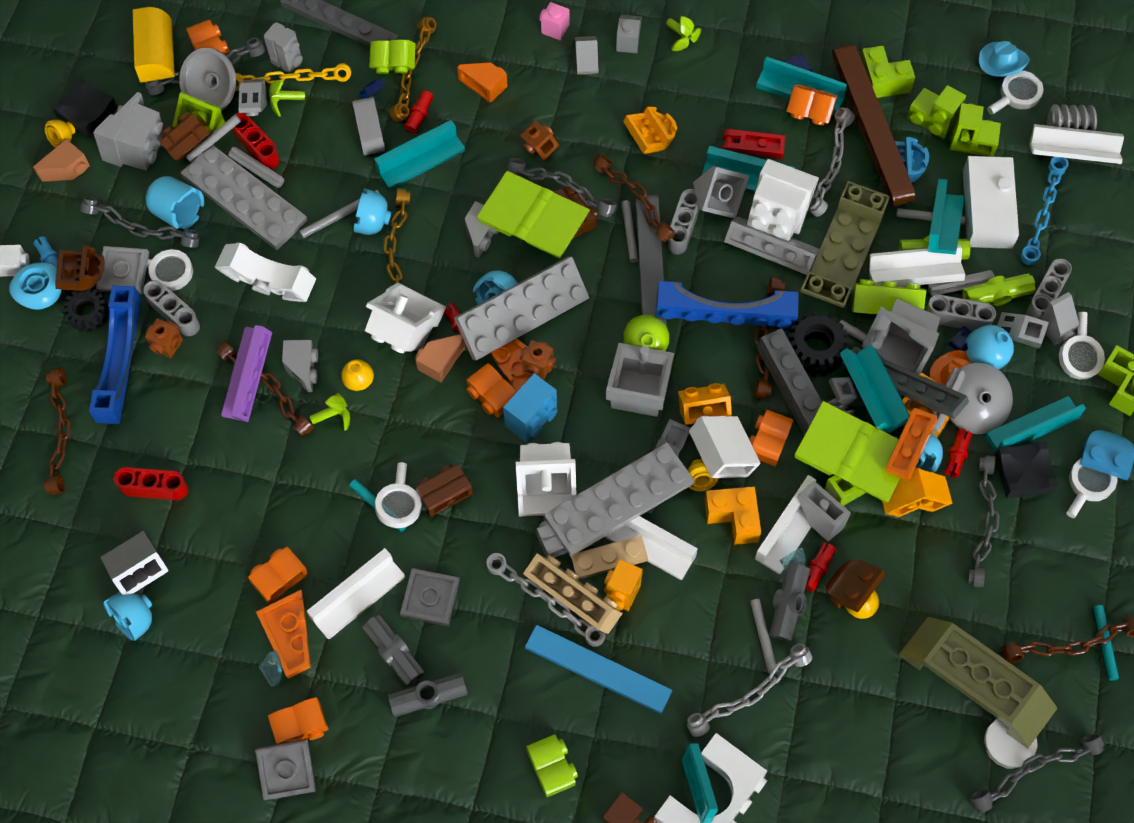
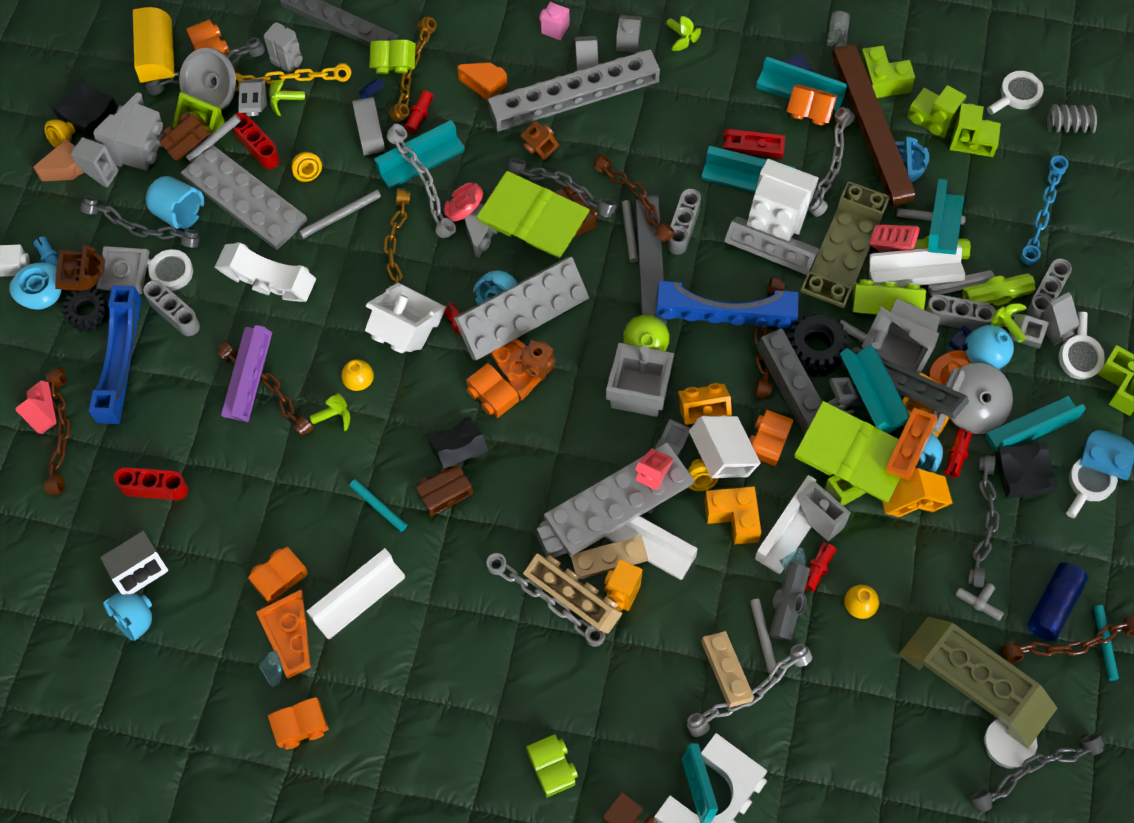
dark orange brick [145,318,183,358] -> none
light grey axle [228,147,284,188] -> none
flat silver tile [255,739,316,800] -> none
light grey slope [282,340,318,392] -> none
medium azure cylinder [353,188,391,235] -> none
dark grey piece [362,615,425,687] -> none
white piece [375,462,421,528] -> none
dark grey piece [388,673,468,717] -> none
flat silver tile [400,568,460,627] -> none
nougat slope [415,334,466,383] -> none
dark azure brick [503,373,557,443] -> none
white piece [516,442,576,517] -> none
dark azure tile [525,625,672,714] -> none
light orange slope [623,107,677,154] -> none
light grey slope [693,166,749,219] -> none
reddish brown slope [826,559,885,612] -> none
white brick [963,156,1019,249] -> none
medium azure hat [979,41,1030,77] -> none
white panel [1029,124,1124,164] -> none
none -> coral slope [16,381,57,434]
none -> light grey slope [71,137,119,188]
none -> yellow brick [291,152,322,182]
none -> light grey piece [387,124,456,238]
none -> black brick [426,416,488,469]
none -> coral tile [444,182,483,221]
none -> light grey brick [488,49,660,132]
none -> coral slope [635,448,674,490]
none -> tan plate [701,631,754,708]
none -> clear hinge [827,11,850,48]
none -> coral slope [870,225,920,252]
none -> light grey piece [955,583,1004,621]
none -> lime plant [991,304,1027,343]
none -> clear blue piece [1027,562,1089,641]

